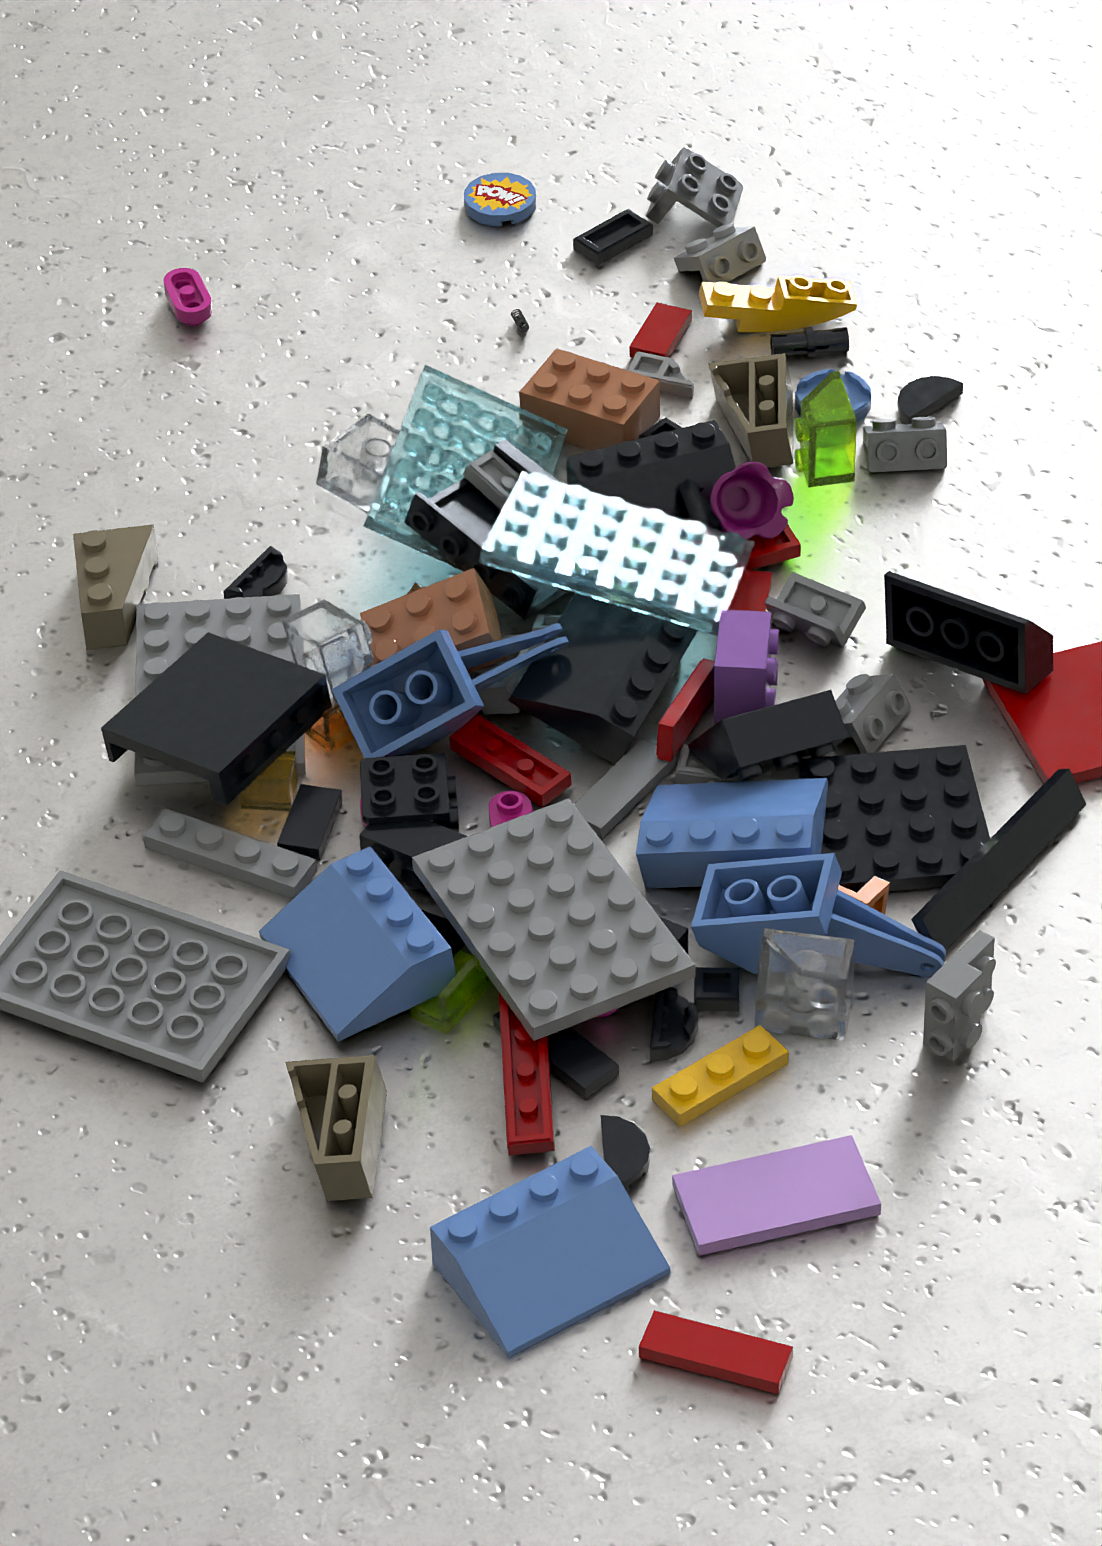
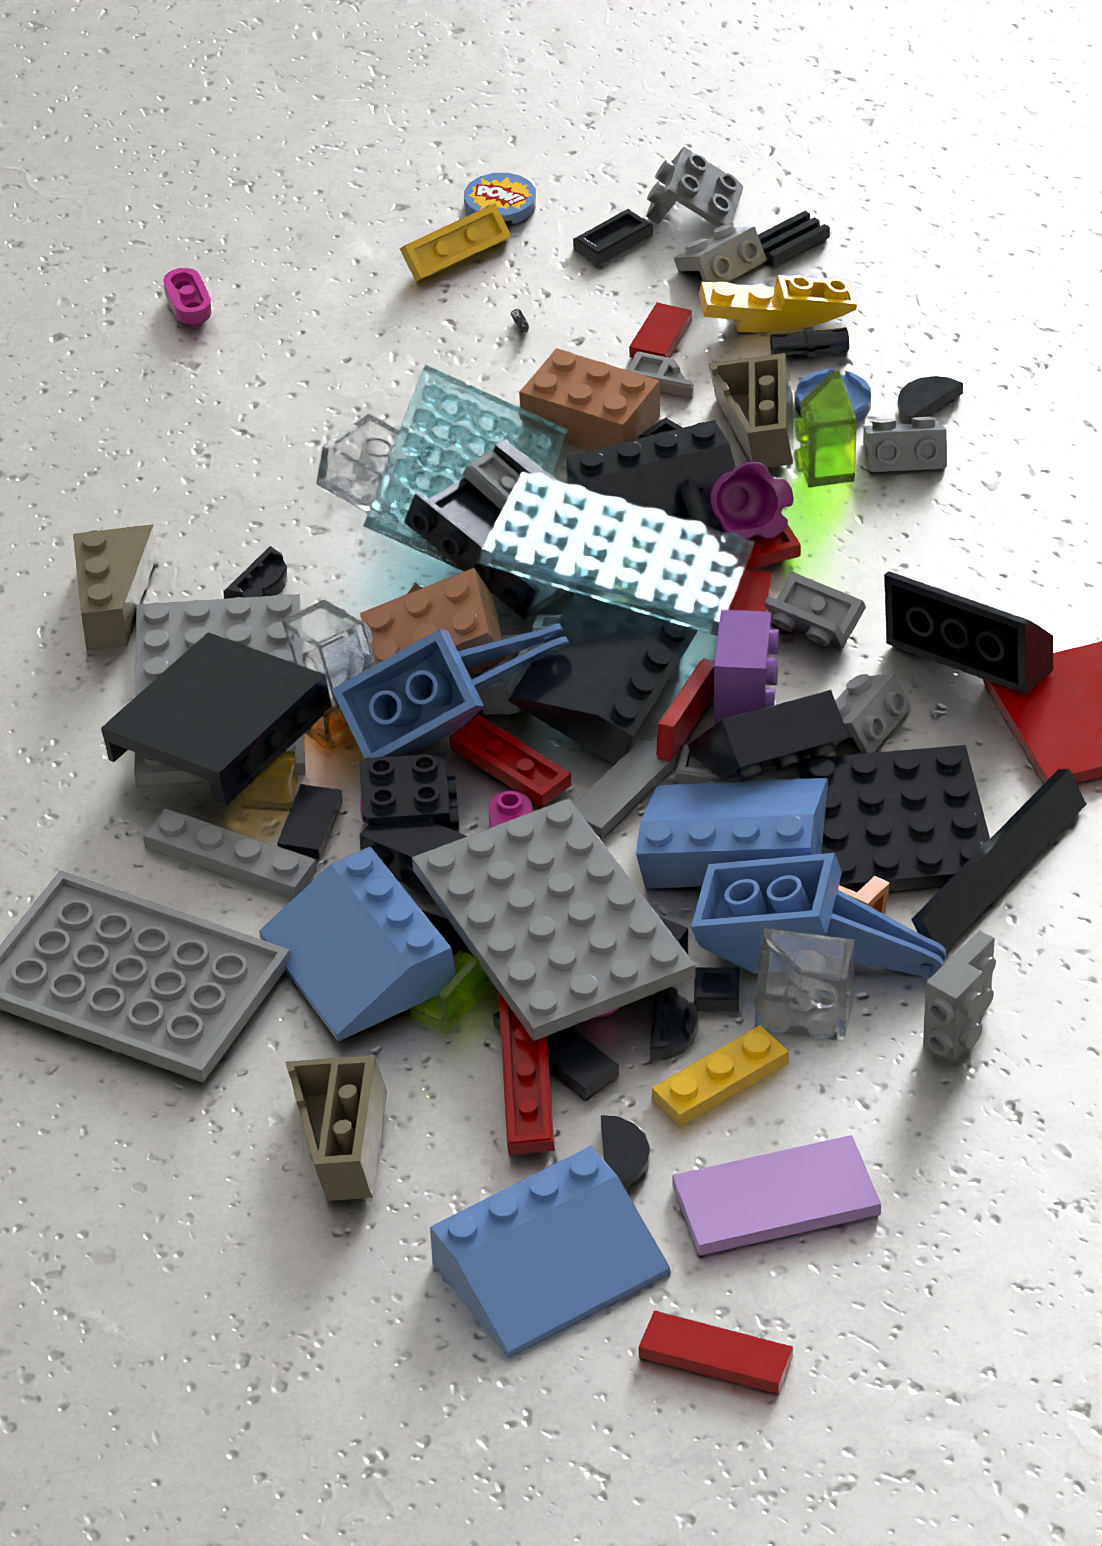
none -> yellow plate [399,203,512,282]
none -> black tile [758,210,830,267]

